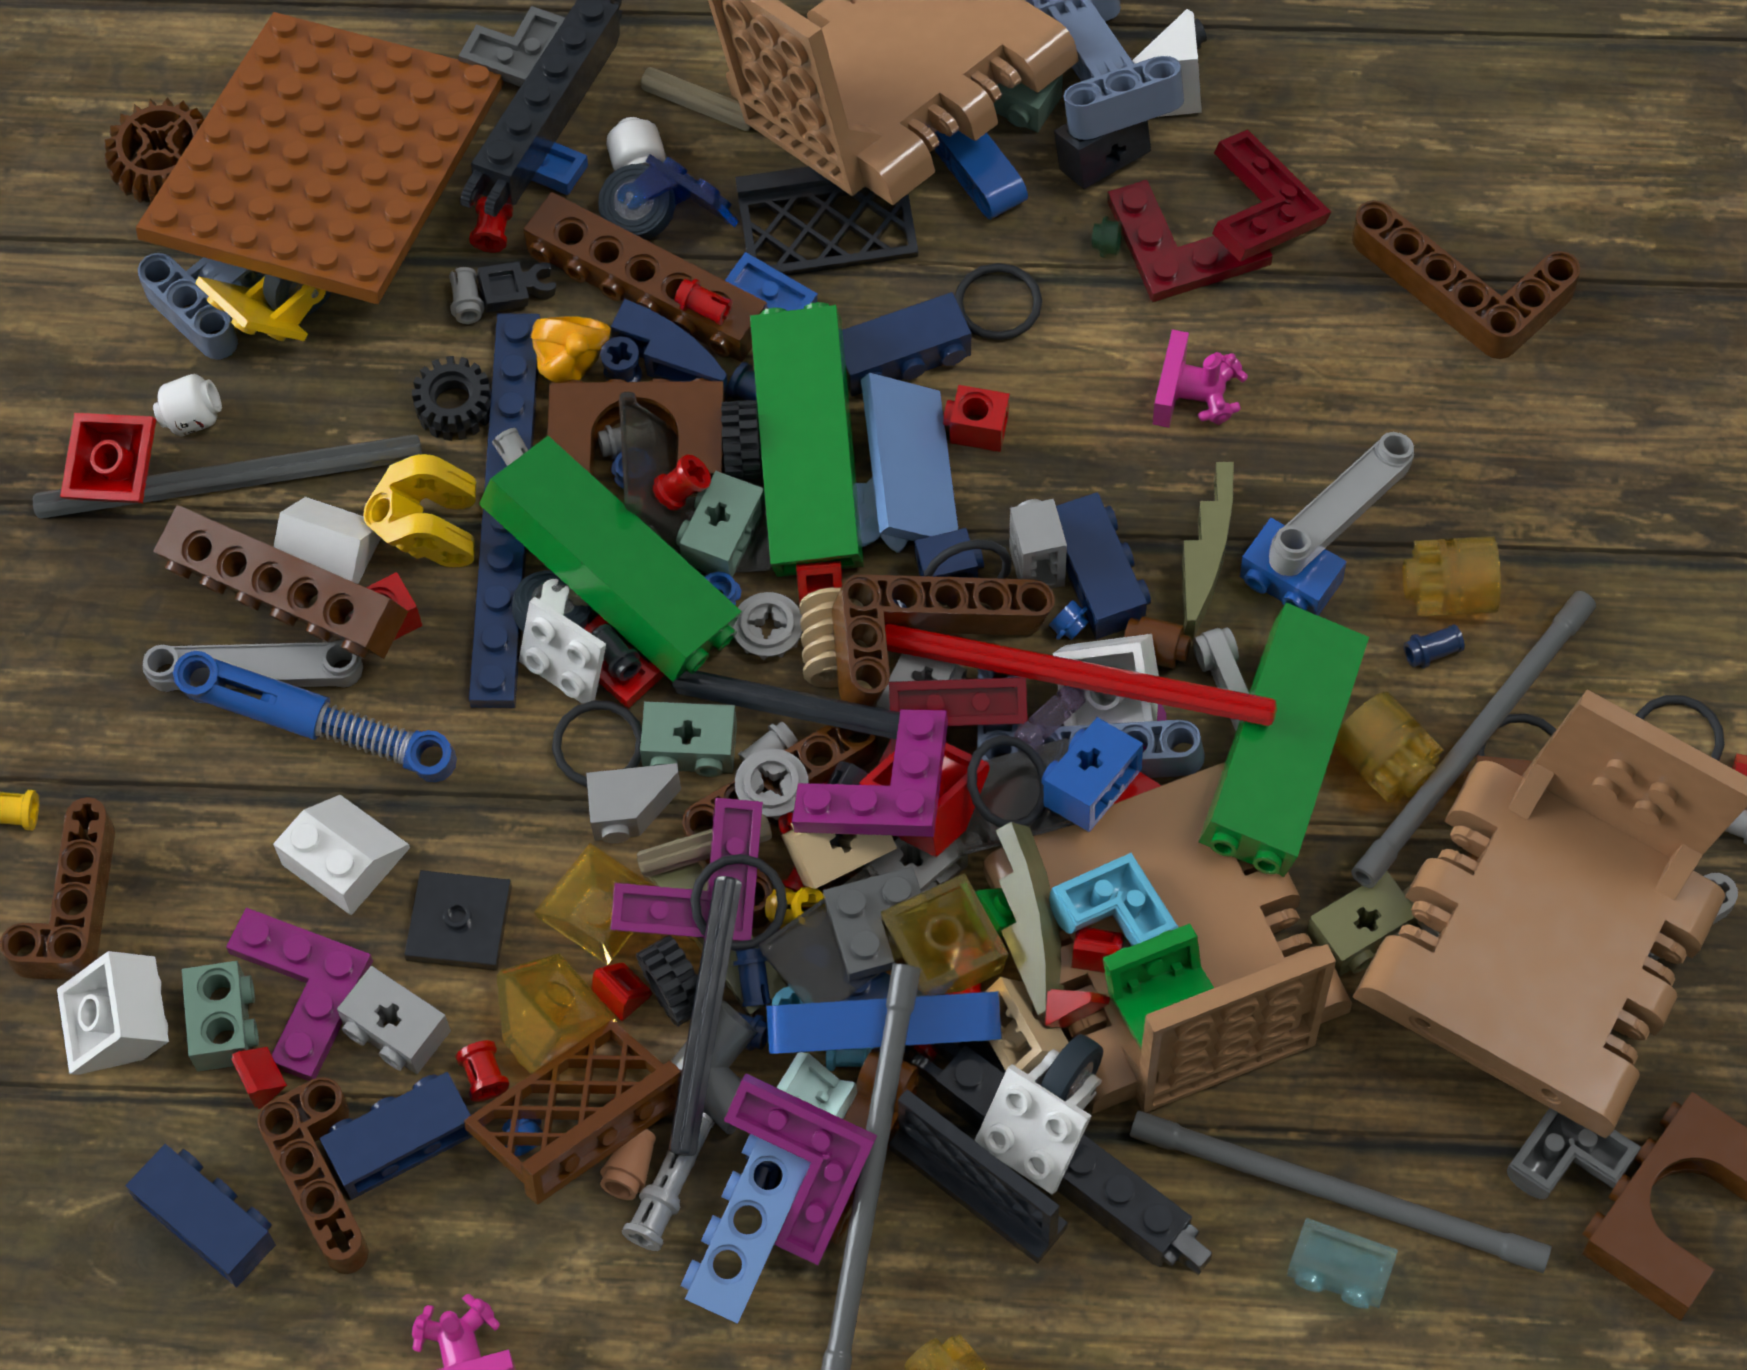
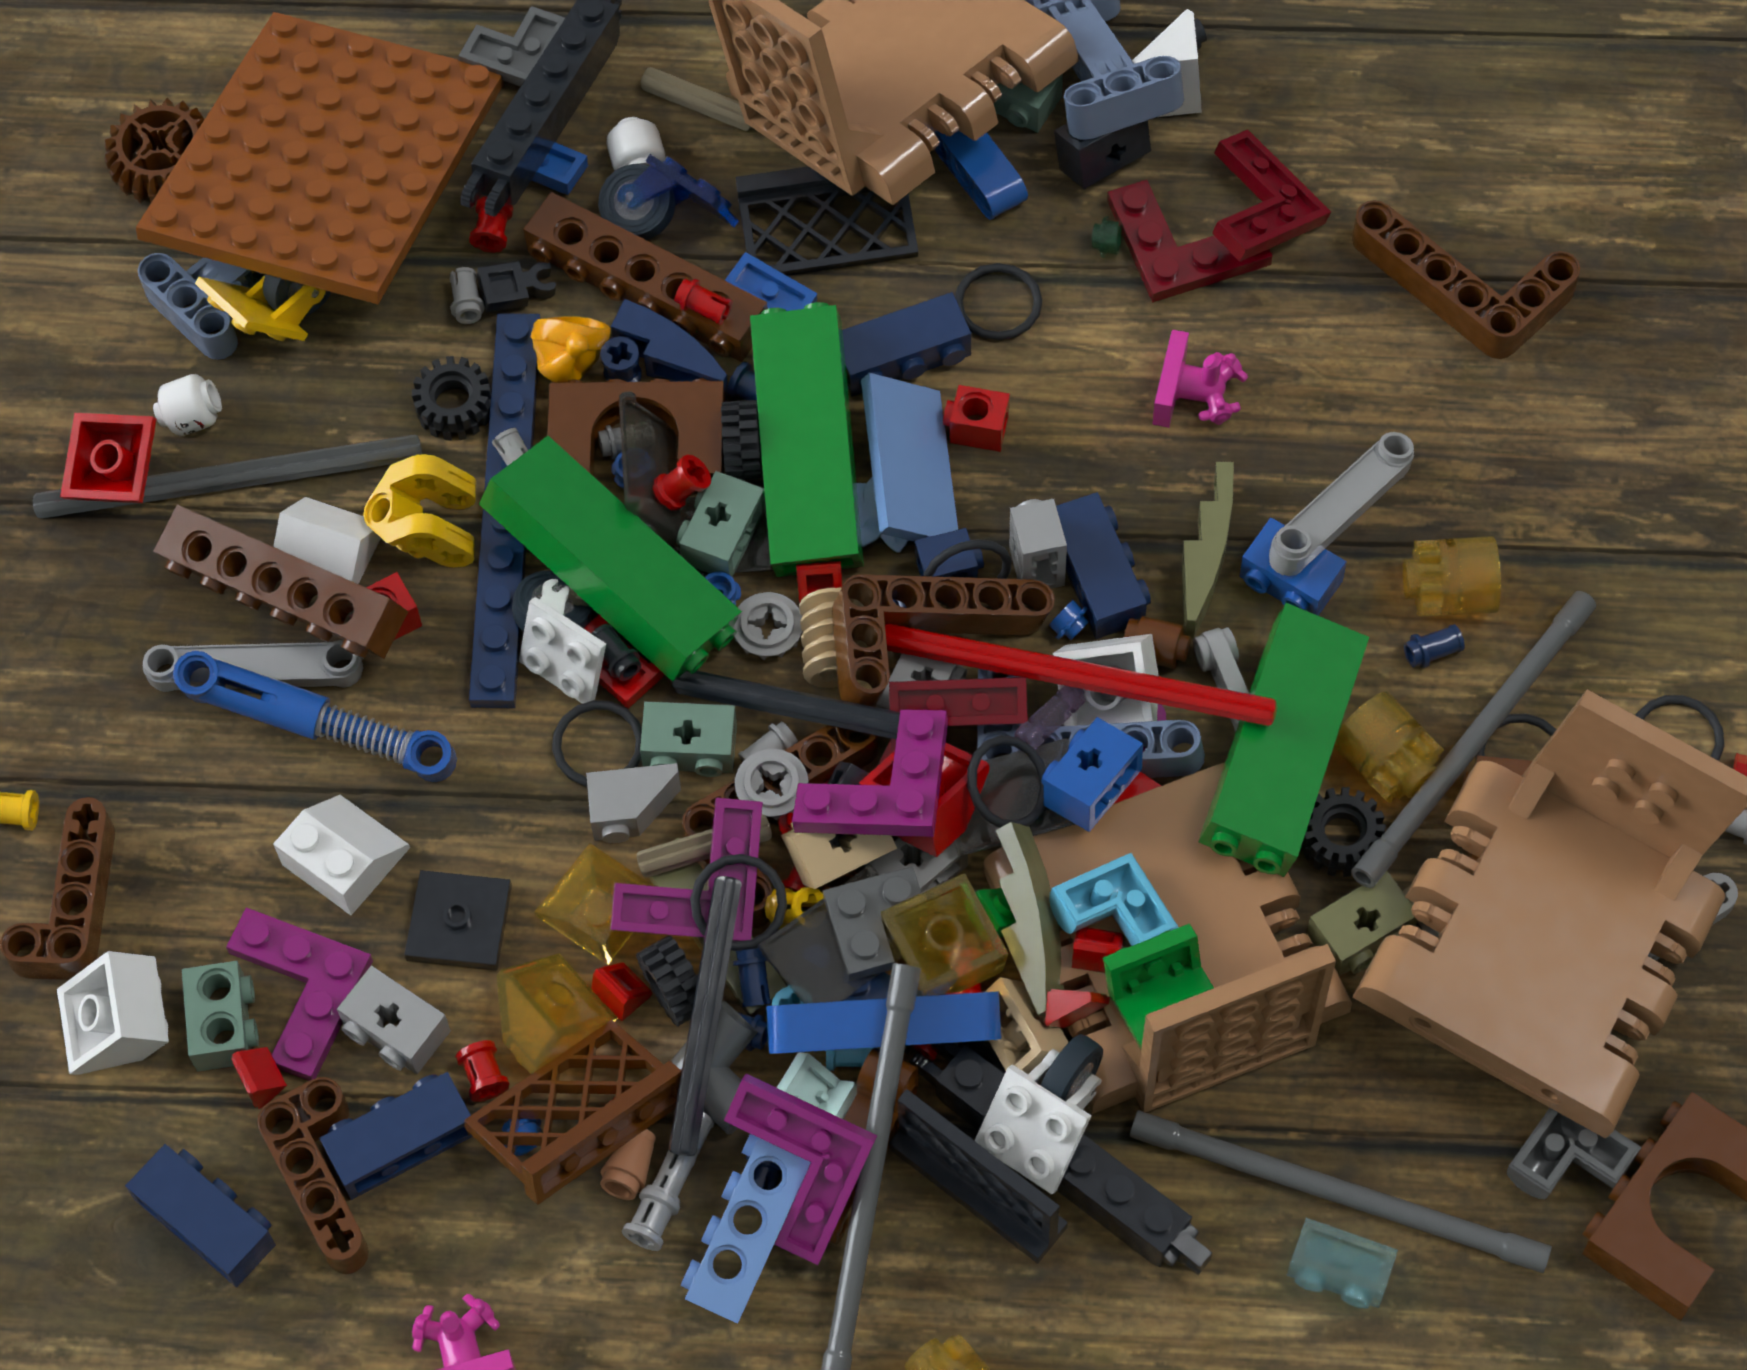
none -> black tyre [1301,787,1386,877]

